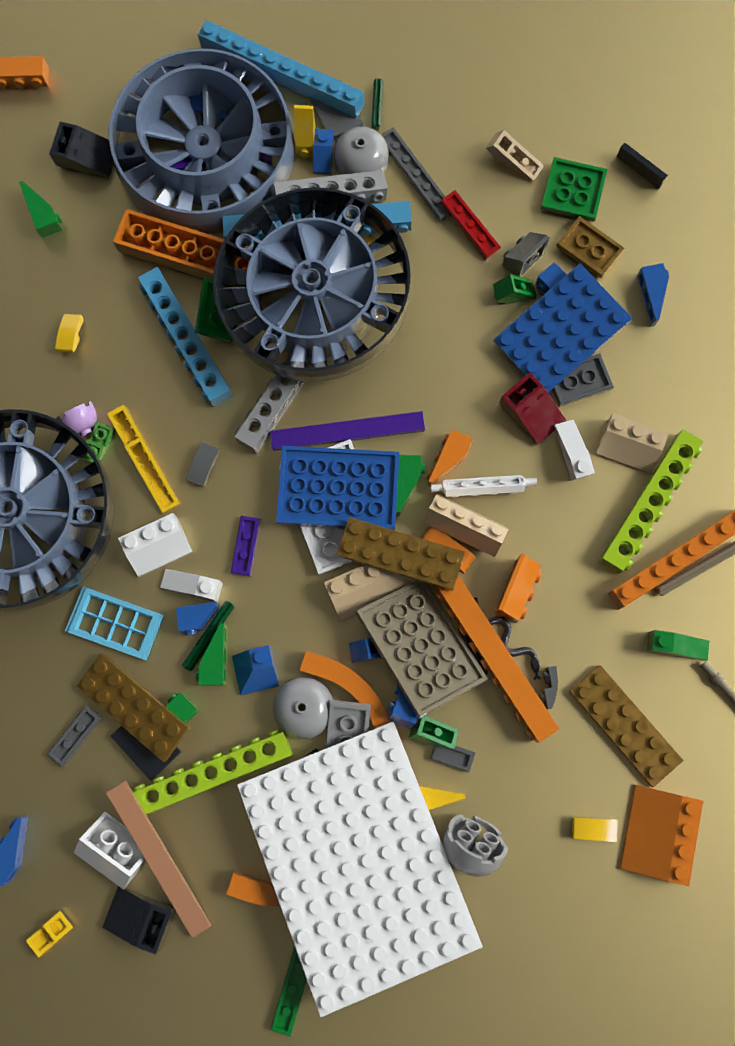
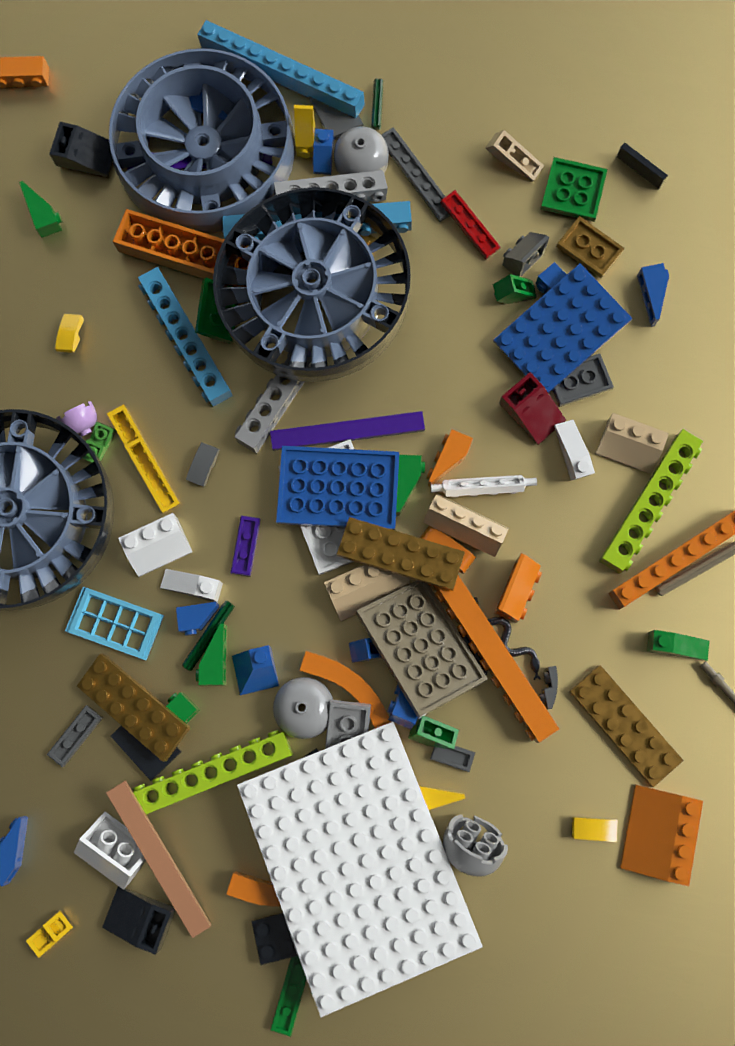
none -> black plate [251,913,299,965]

